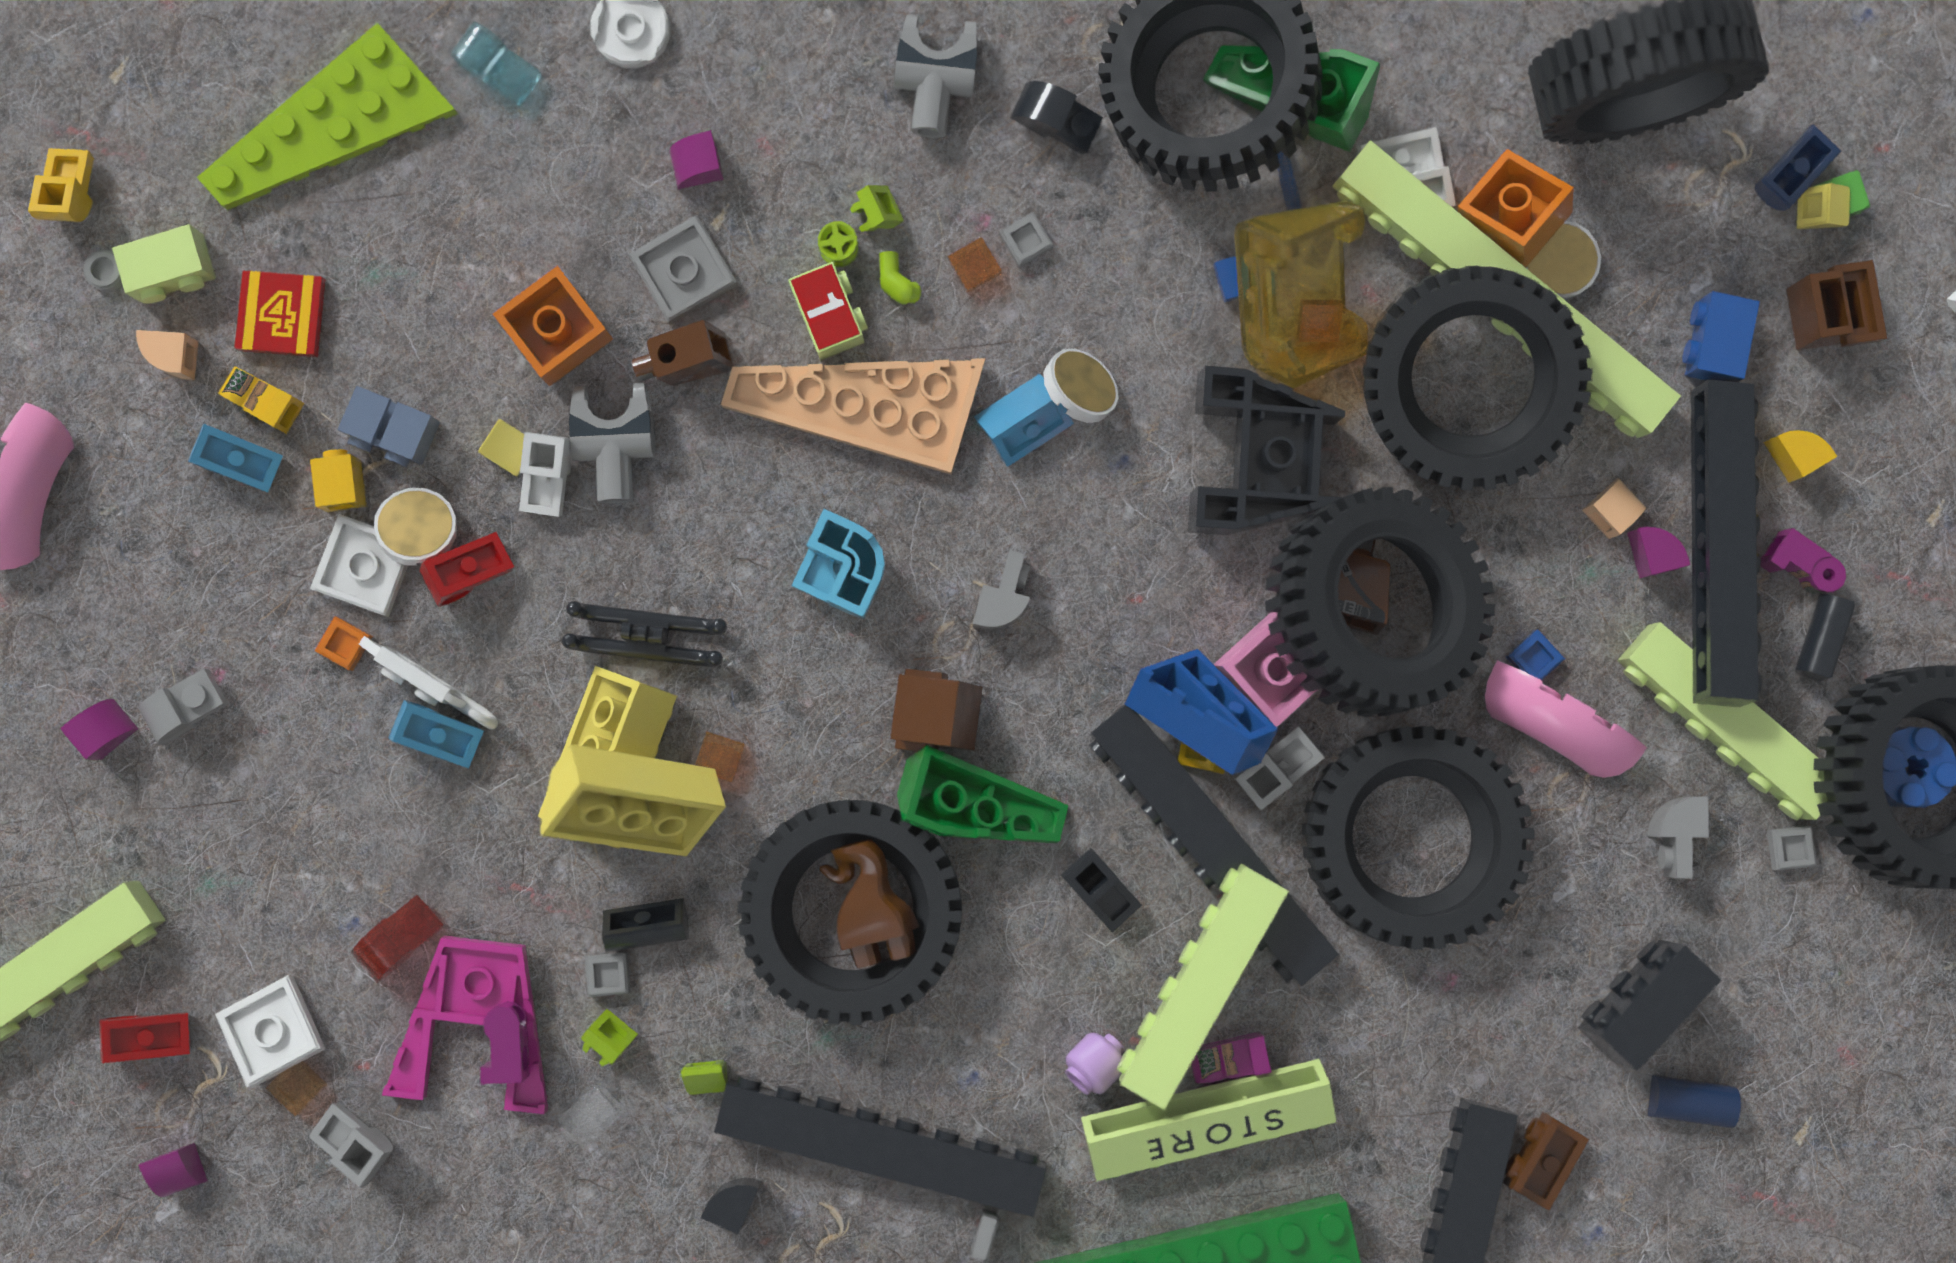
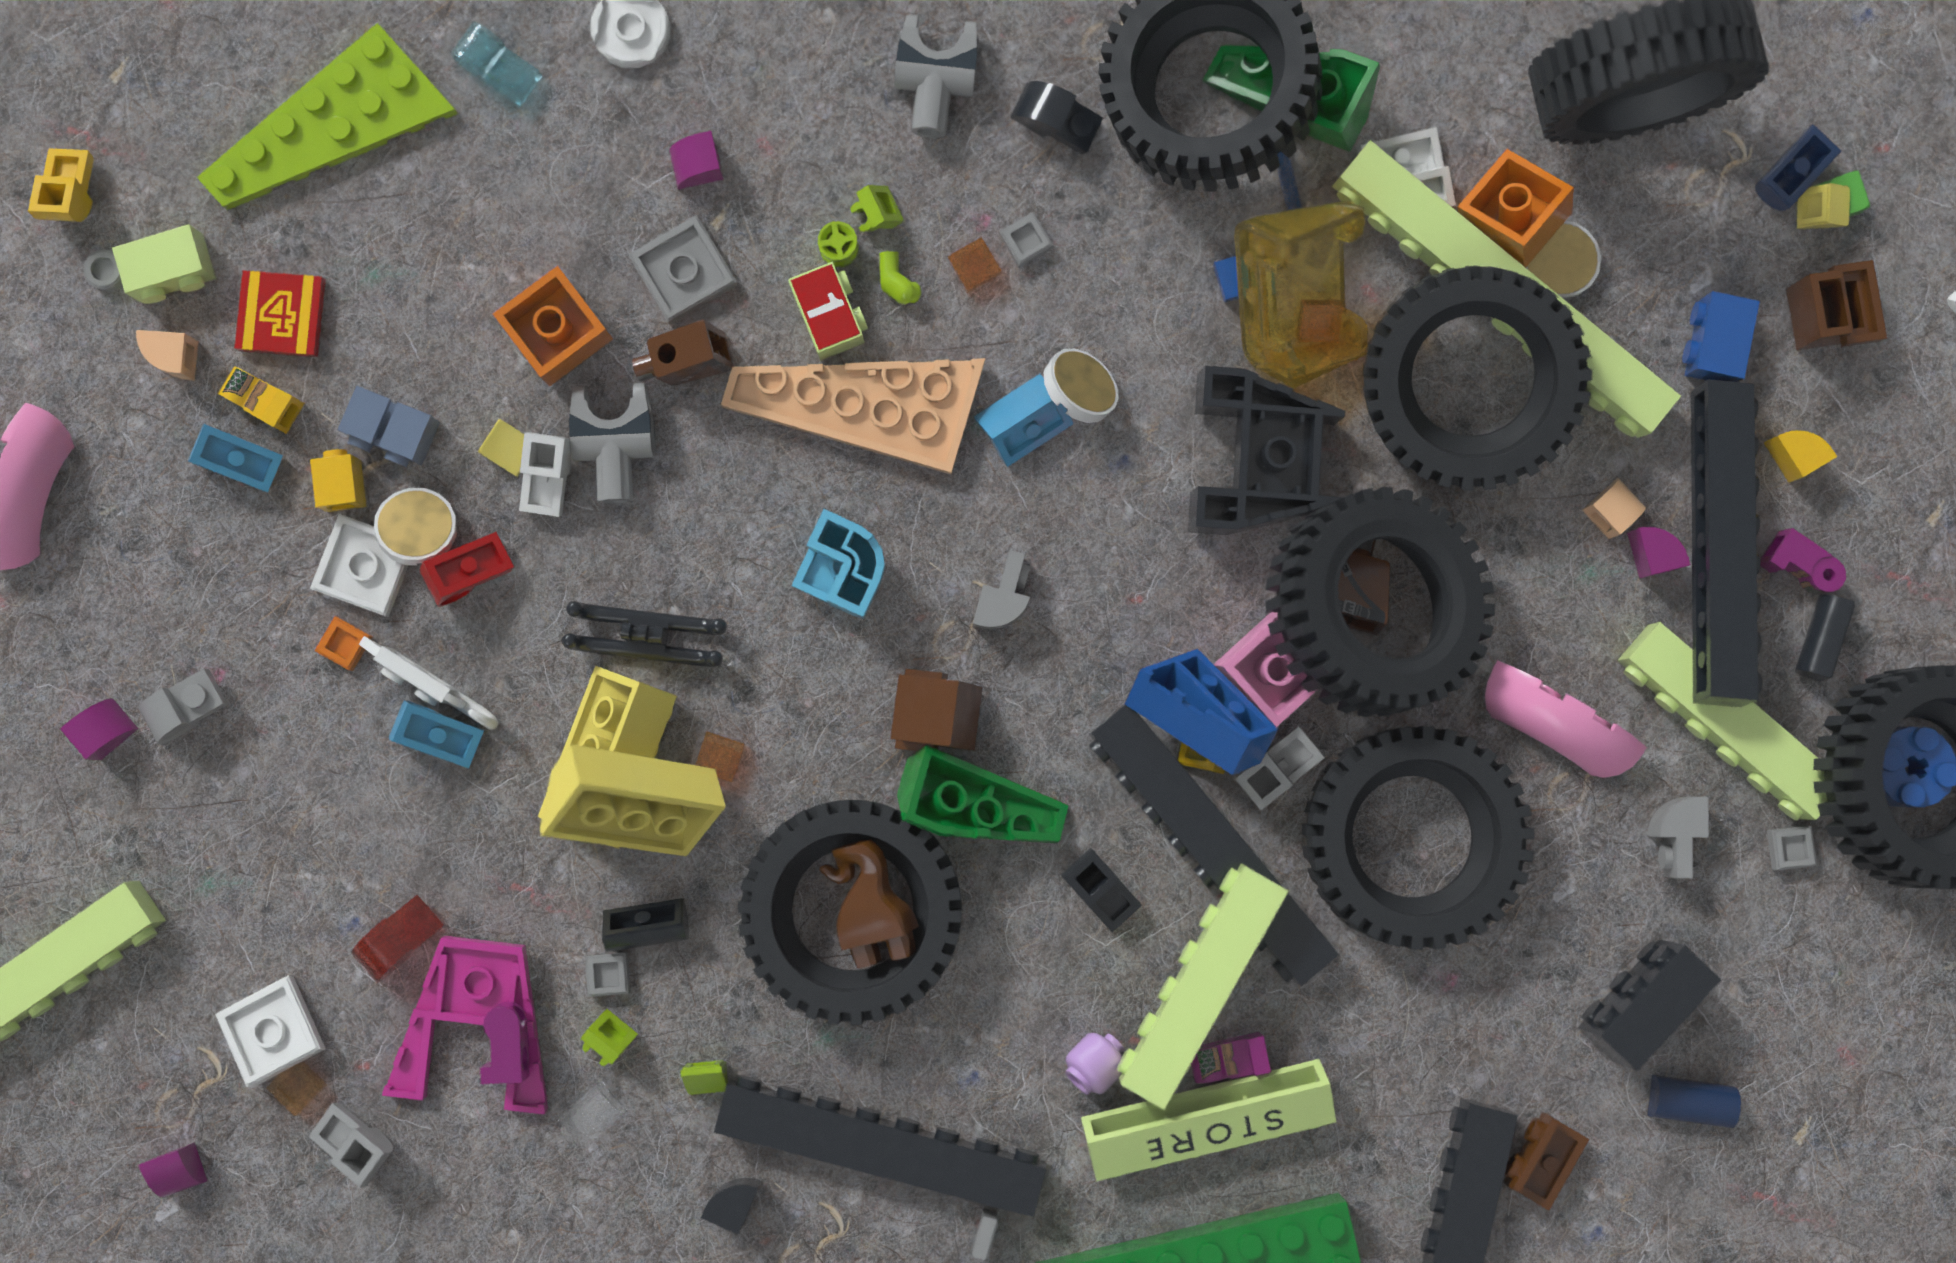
red plate [99,1012,190,1064] -> none
blue tile [1506,629,1565,680] -> none

